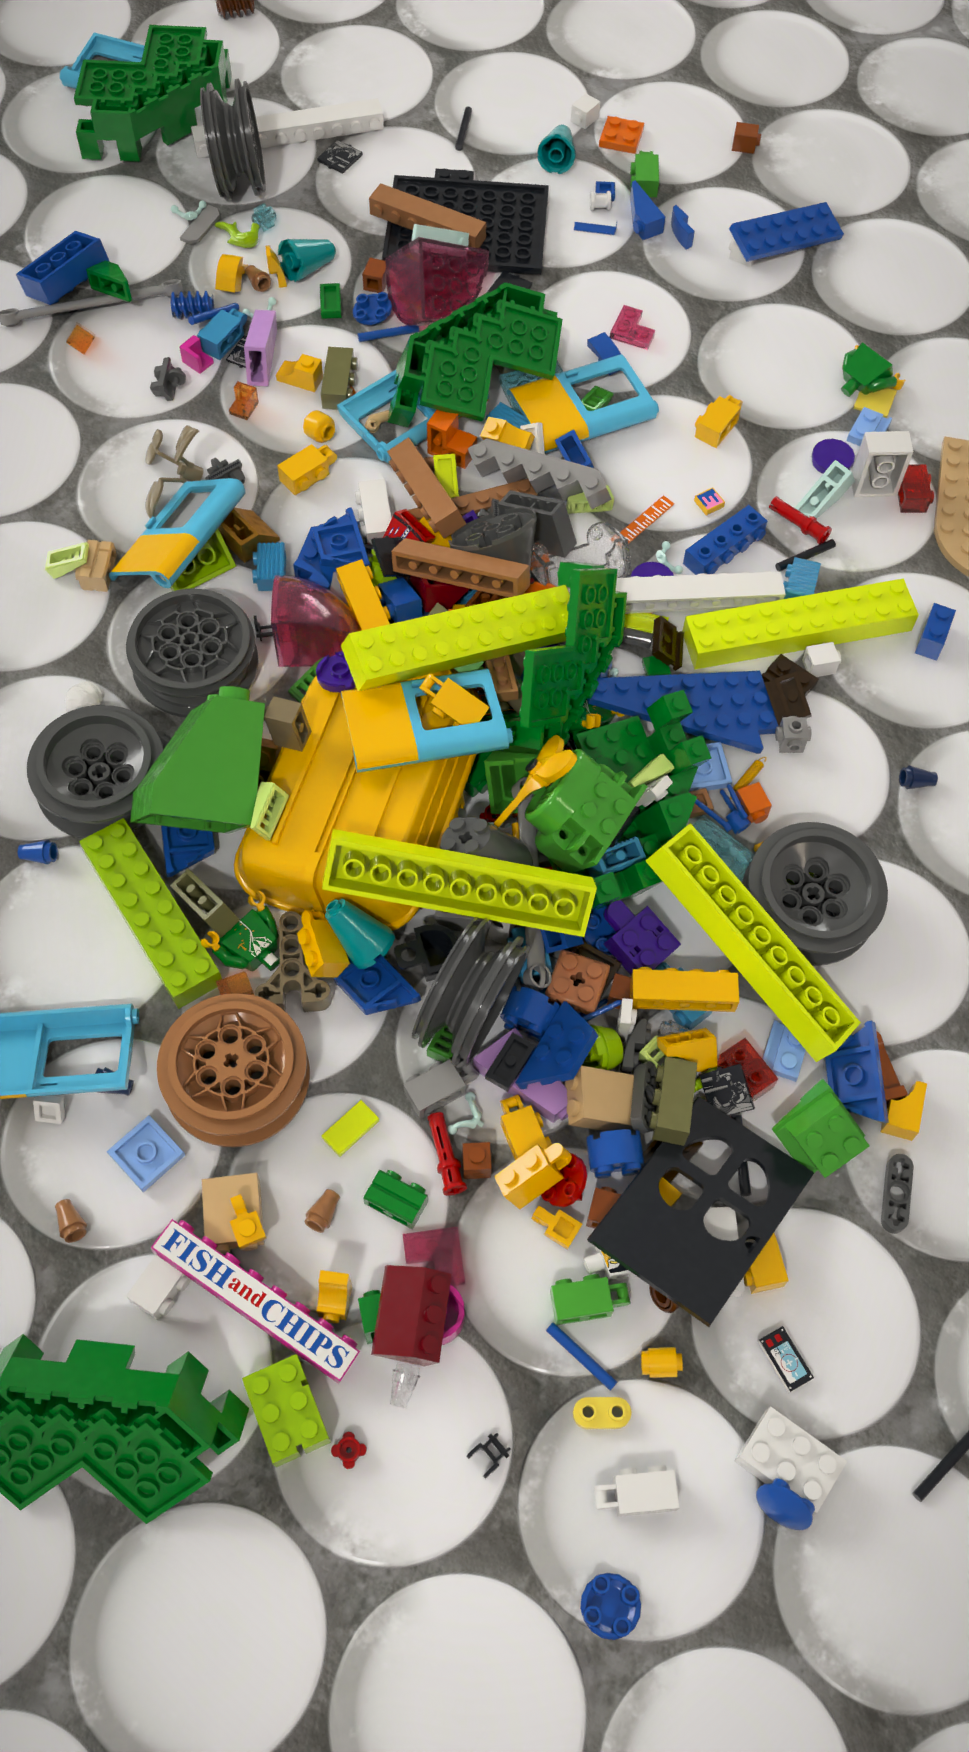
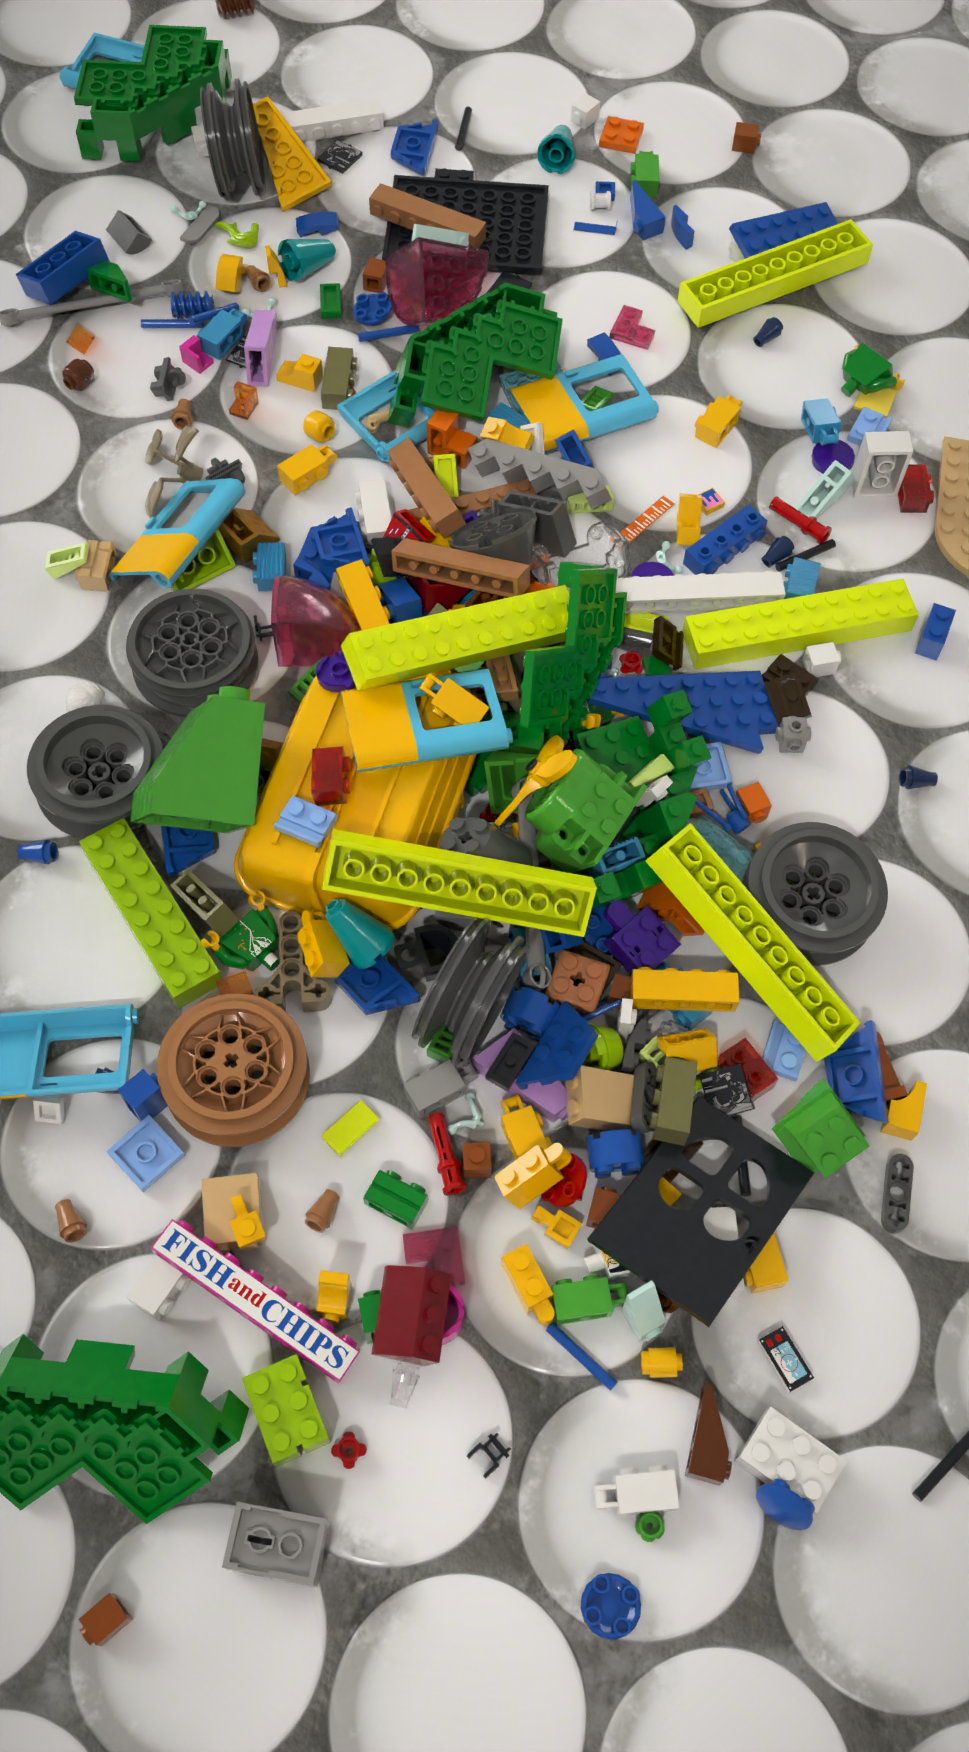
yellowish green slope [250,782,289,840] -> none
clear light blue gear [252,203,276,231] -> none
dark tan brick [264,696,312,752] -> none
light yellow plate [573,1397,631,1429] -> none
yellow piece [730,757,767,799] -> none
none -> reddish brown head [62,359,94,391]
none -> dark orange brick [78,1593,133,1646]
none -> dark grey brick [106,210,152,254]
none -> blue piece [117,1069,168,1122]
none -> blue bar [141,319,204,328]
none -> medium nougat cone [171,399,193,430]
none -> light grey piece [222,1502,330,1588]
none -> yellow wing [253,96,332,213]
none -> light blue plate [273,795,338,849]
none -> blue slope [296,212,339,237]
none -> clear red brick [311,746,351,806]
none -> blue wing [390,119,439,175]
none -> yellow brick [501,1244,555,1326]
none -> red plate [619,651,643,674]
none -> light aqua slope [621,1280,666,1342]
none -> bright green plate [635,1512,665,1542]
none -> orange brick [637,882,705,936]
none -> yellow brick [676,493,703,546]
none -> neon yellow brick [677,219,873,328]
none -> reddish brown slope [685,1383,732,1486]
none -> dark blue cone [753,317,783,347]
none -> dark blue cone [761,536,794,568]
none -> dark azure brick [801,398,842,445]

